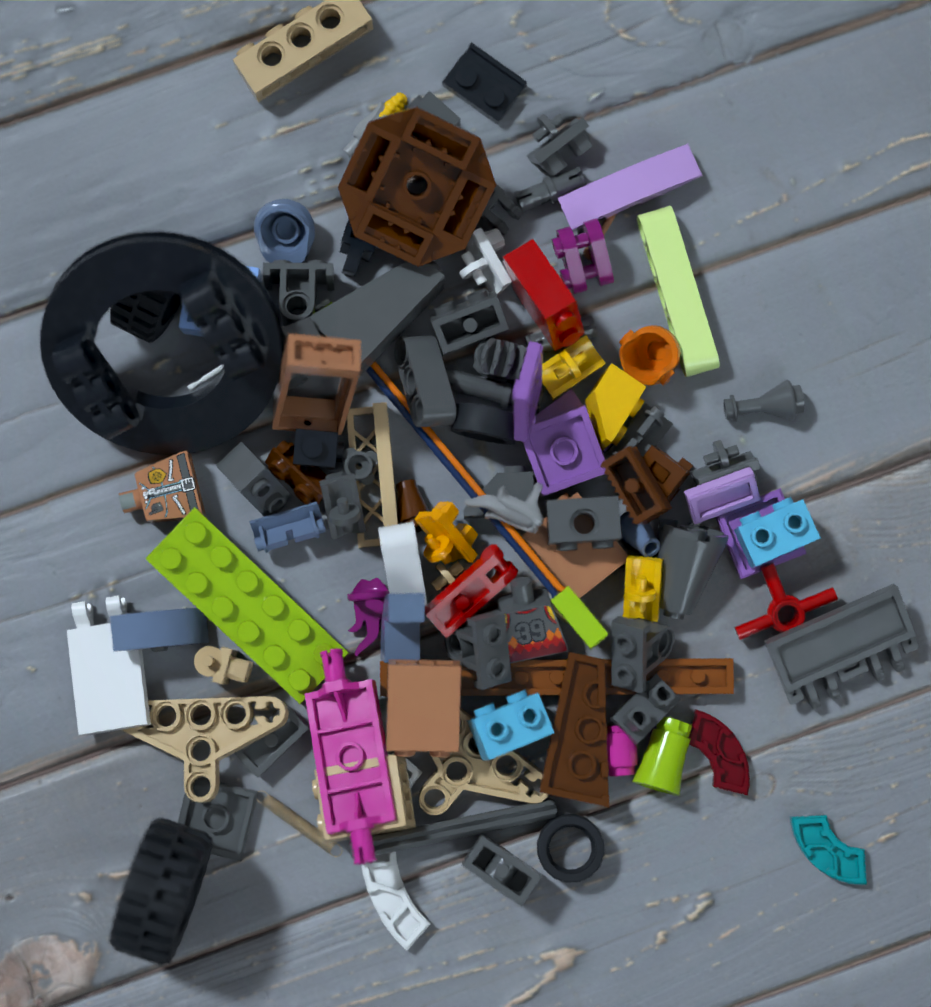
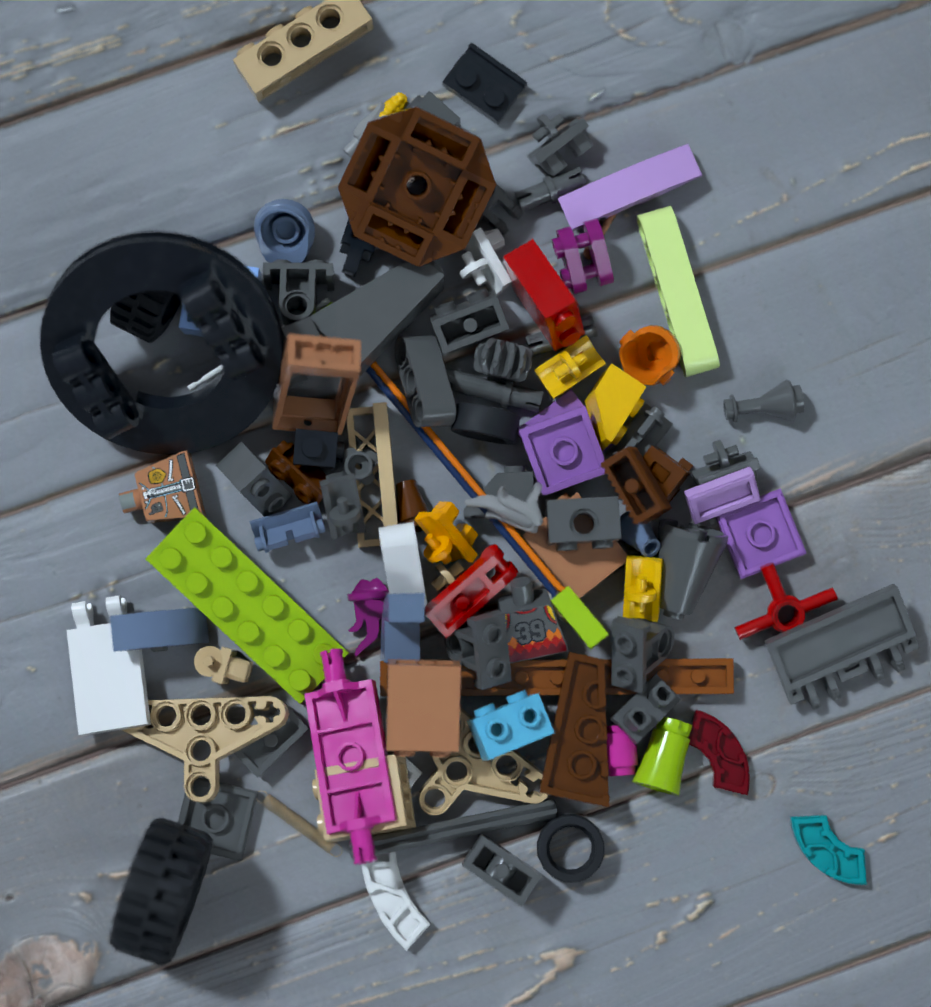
medium lavender plate [512,341,543,442] -> none
medium azure brick [734,497,820,568] -> none

